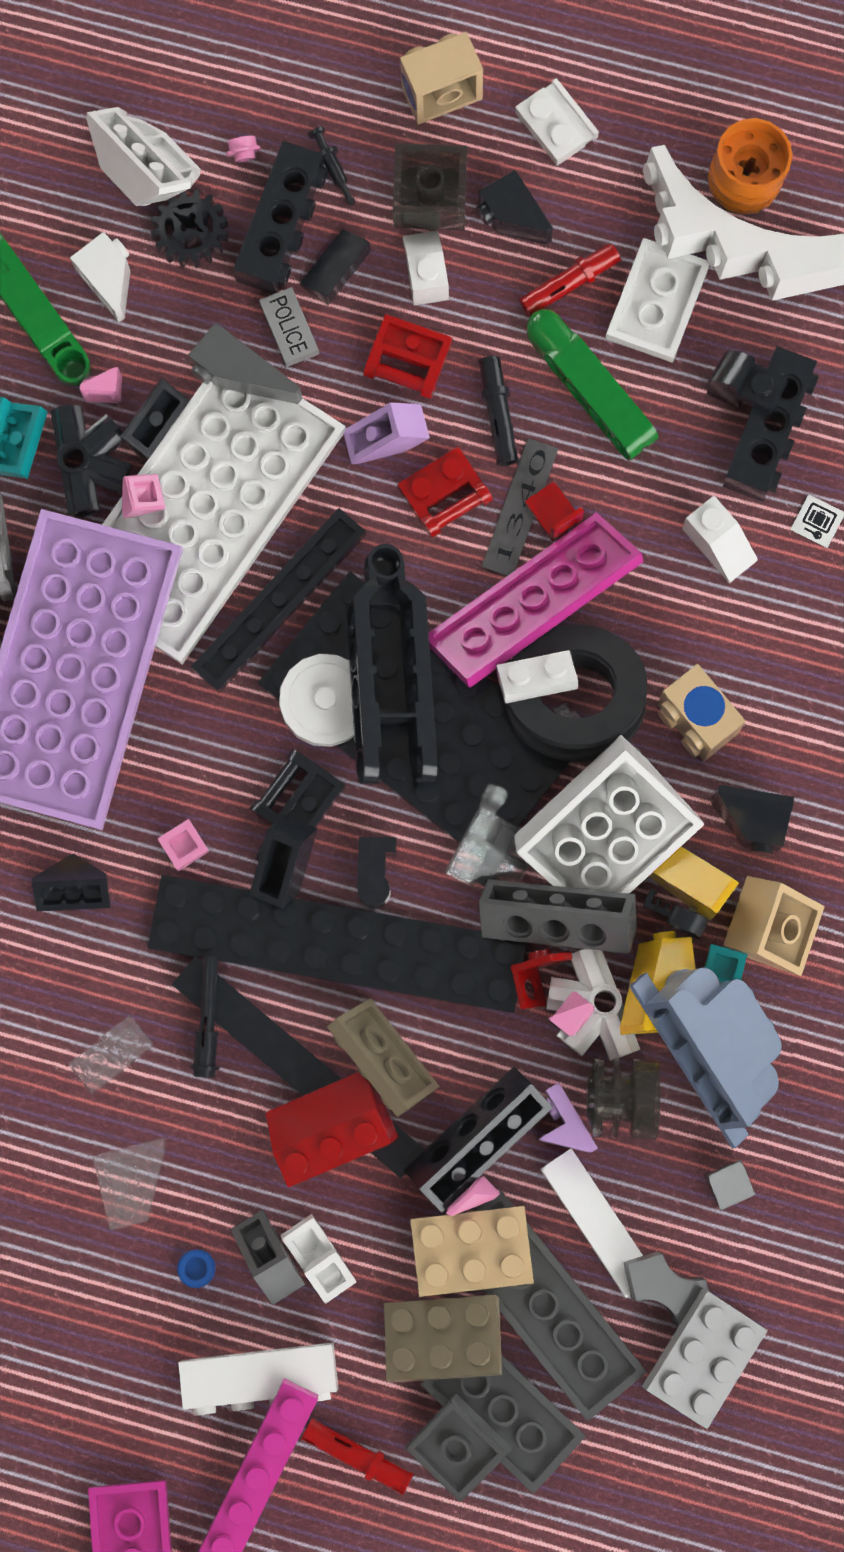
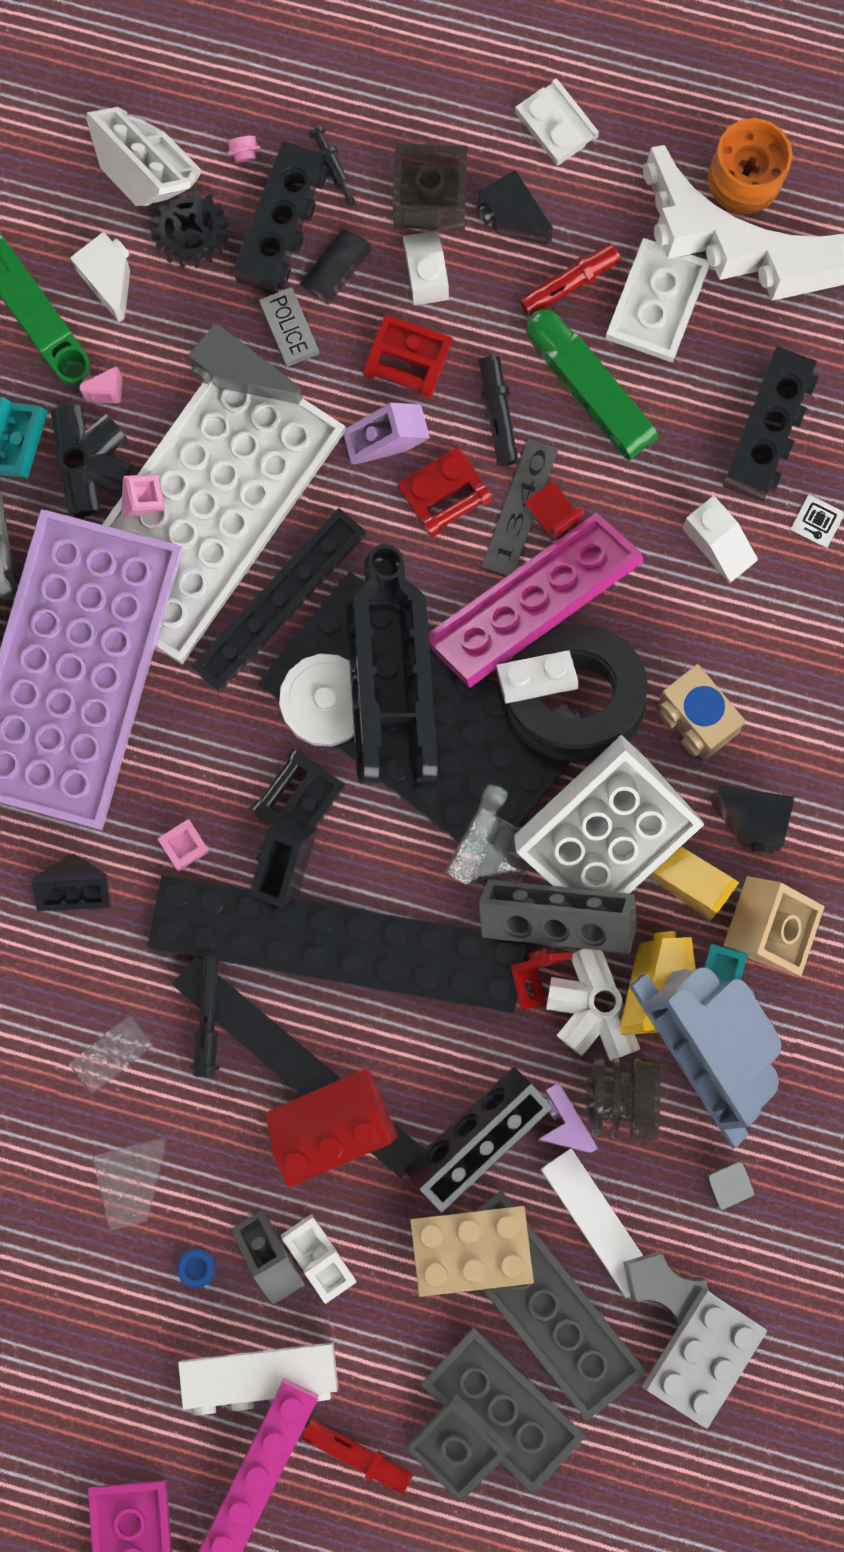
black slope [119,378,190,459] -> none
dark tan plate [327,998,440,1118] -> none
black leg [357,837,397,909] -> none
dark tan plate [384,1295,502,1383] -> none
tan brick [400,31,483,125] -> none
bright pink slope [446,1176,500,1216] -> none
bright pink slope [548,992,595,1037] -> none
black piece [643,889,709,939] -> none
black brick [706,350,788,414] -> none

